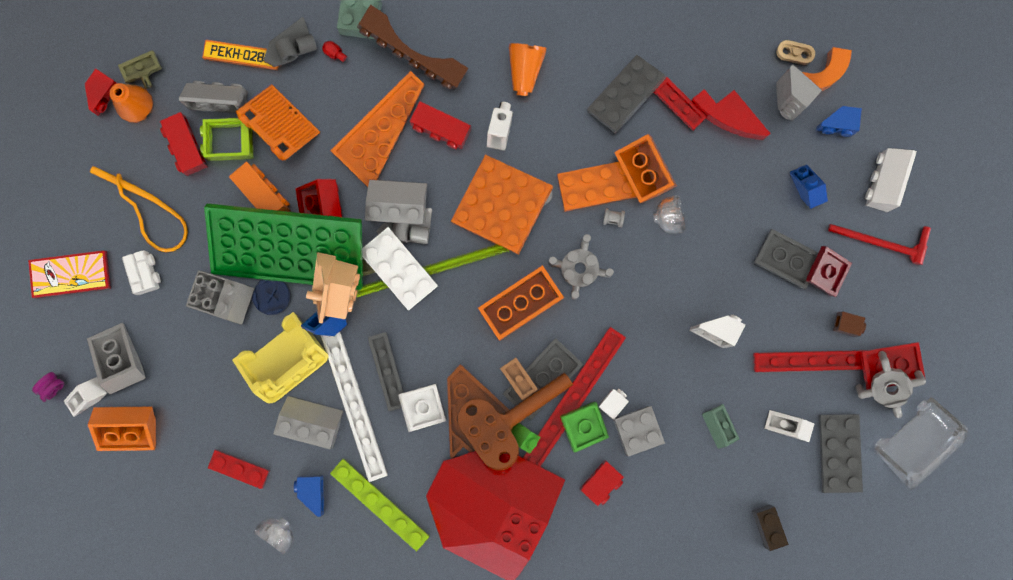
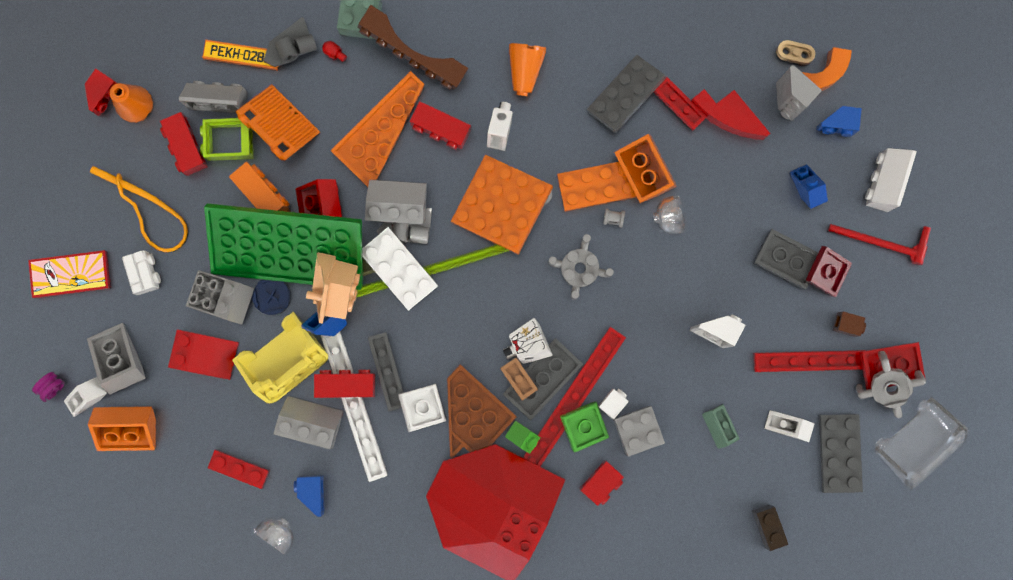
olive plate [118,50,162,89] -> none
lime plate [330,459,430,552] -> none
dark orange piece [458,373,573,470] -> none
orange brick [478,265,564,341] -> none
none -> red slope [168,330,239,380]
none -> red brick [314,370,375,398]
none -> white torso [503,318,552,364]

